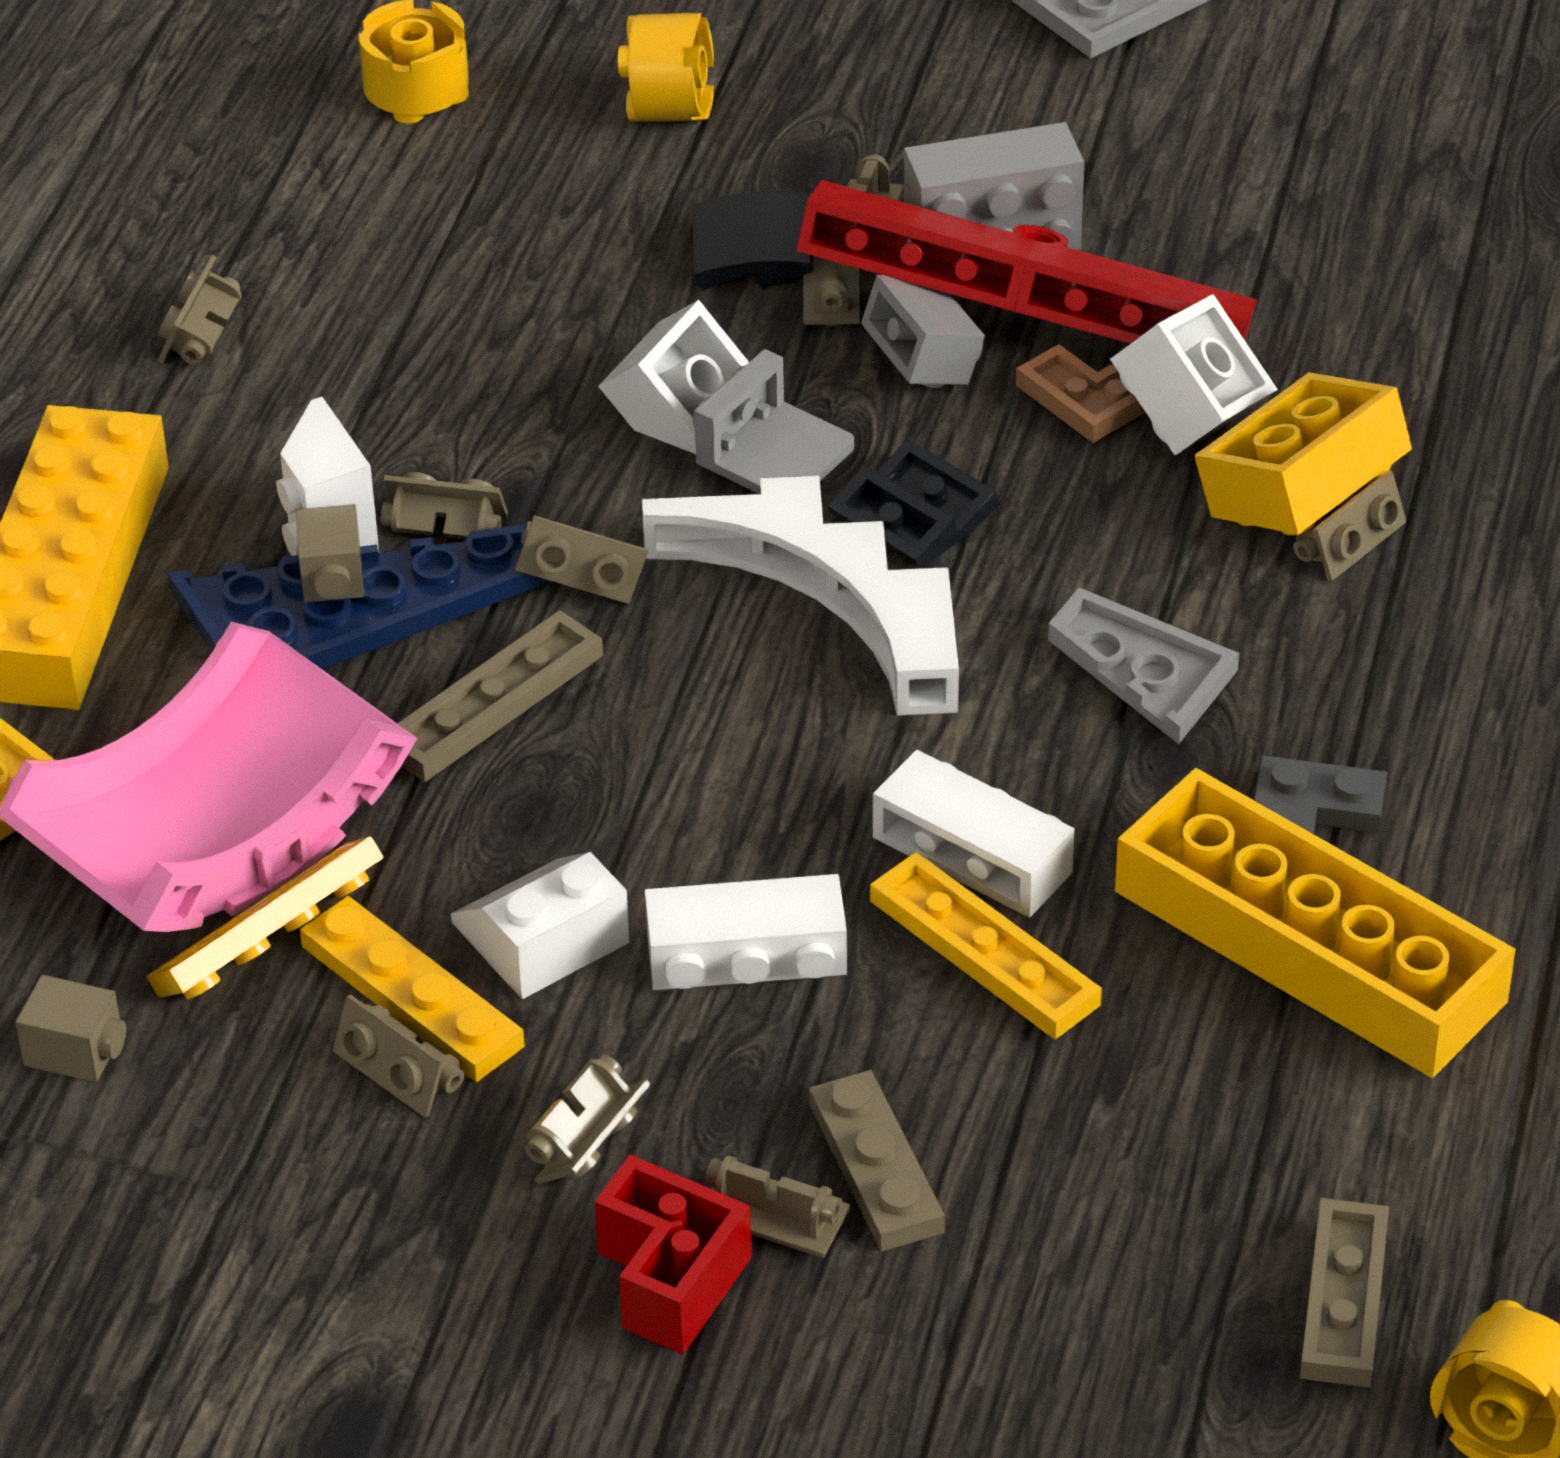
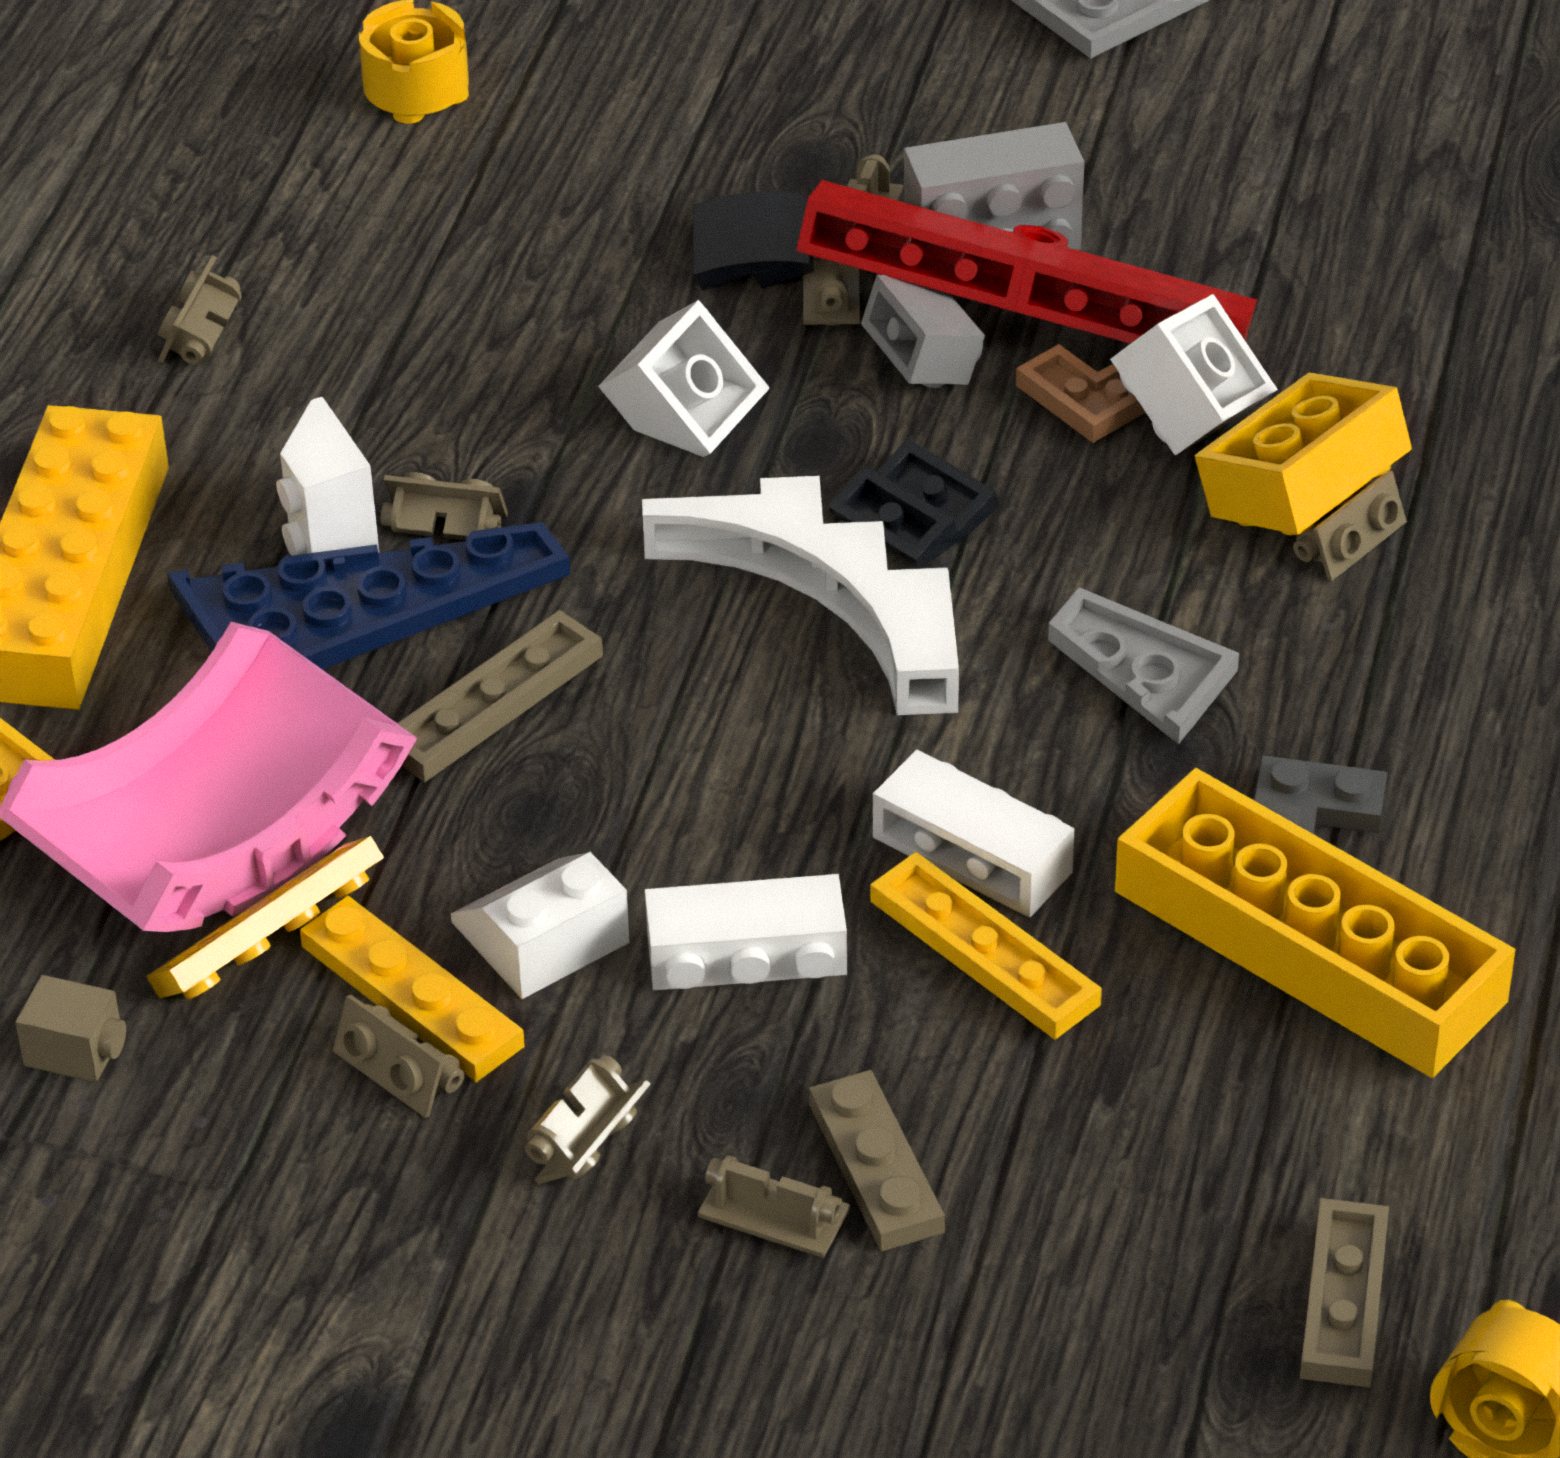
dark tan brick [295,504,364,603] -> none
dark tan hinge [515,515,648,604] -> none
red brick [595,1154,752,1355] -> none
yellow brick [618,13,714,122] -> none
light grey bracket [693,349,854,494] -> none

